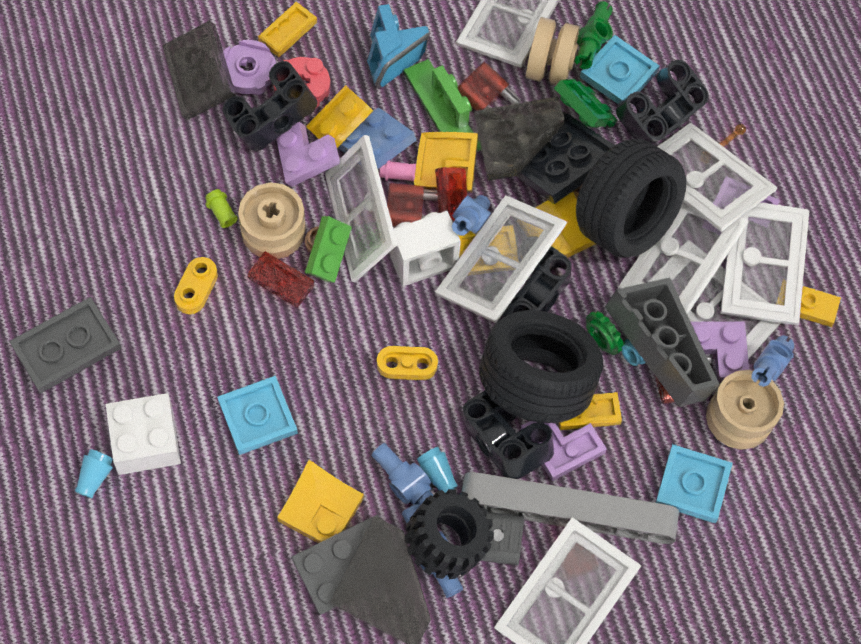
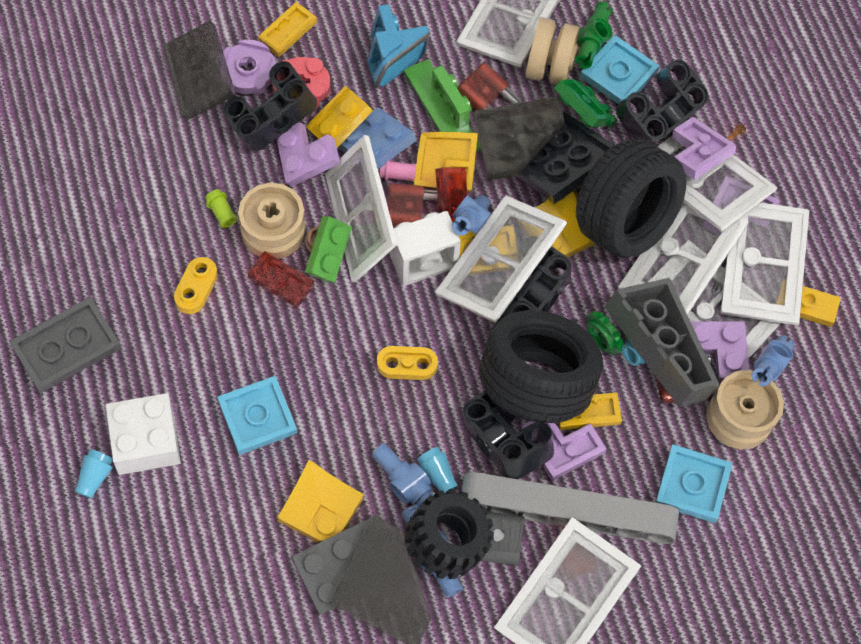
none -> lavender plate [672,117,736,180]

